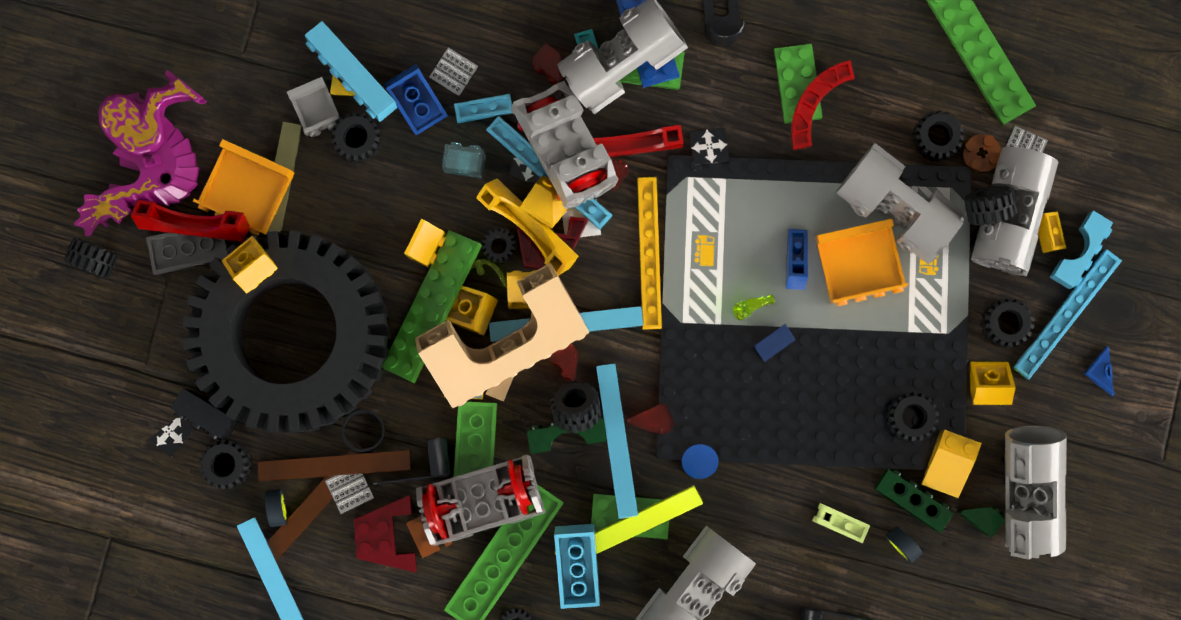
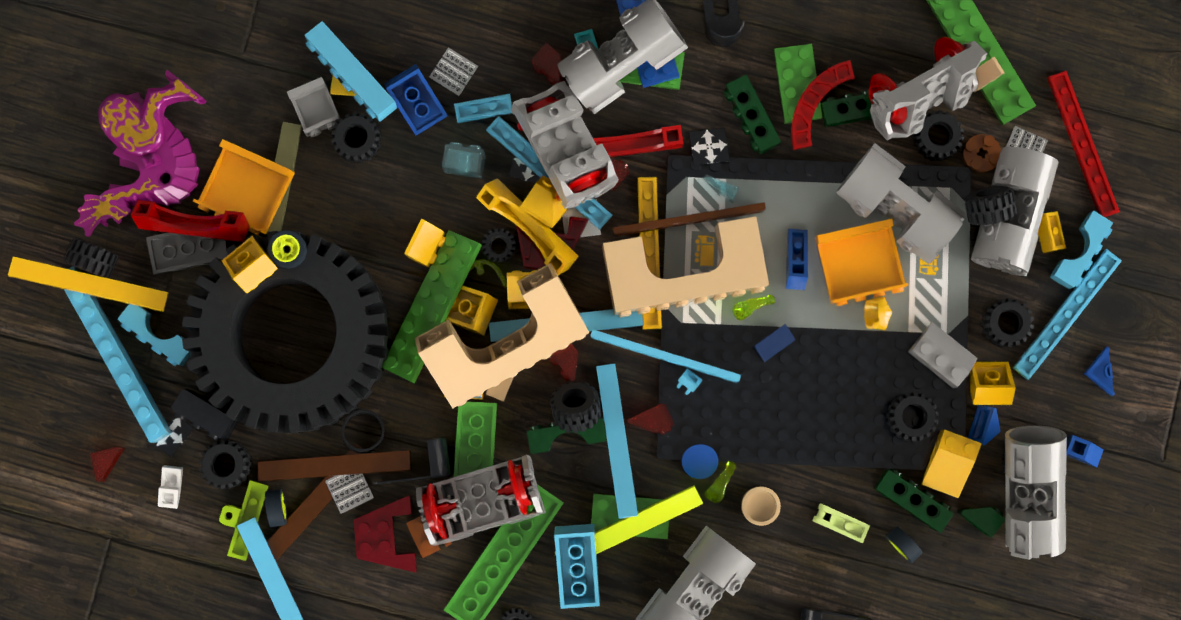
none -> yellow tile [8,257,169,312]
none -> medium azure brick [64,266,172,443]
none -> clear red slope [90,447,125,482]
none -> medium azure arch [118,304,191,366]
none -> white slope [158,465,183,509]
none -> lime plate [219,480,269,561]
none -> wheel [267,230,307,269]
none -> medium azure tile [591,329,741,383]
none -> tan arch [602,216,769,318]
none -> reddish brown tile [612,202,766,237]
none -> medium azure tile [677,368,702,395]
none -> clear light blue piece [704,175,739,203]
none -> clear neon green piece [705,462,737,503]
none -> dark green brick [724,75,781,155]
none -> tan piece [741,486,781,526]
none -> dark green brick [821,90,872,128]
none -> yellow hair [864,297,892,330]
none -> light grey piece [869,37,987,141]
none -> light grey slope [908,322,977,388]
none -> blue slope [968,405,1001,445]
none -> tan slope [974,57,1004,93]
none -> red tile [1047,71,1120,217]
none -> blue slope [1067,435,1104,468]

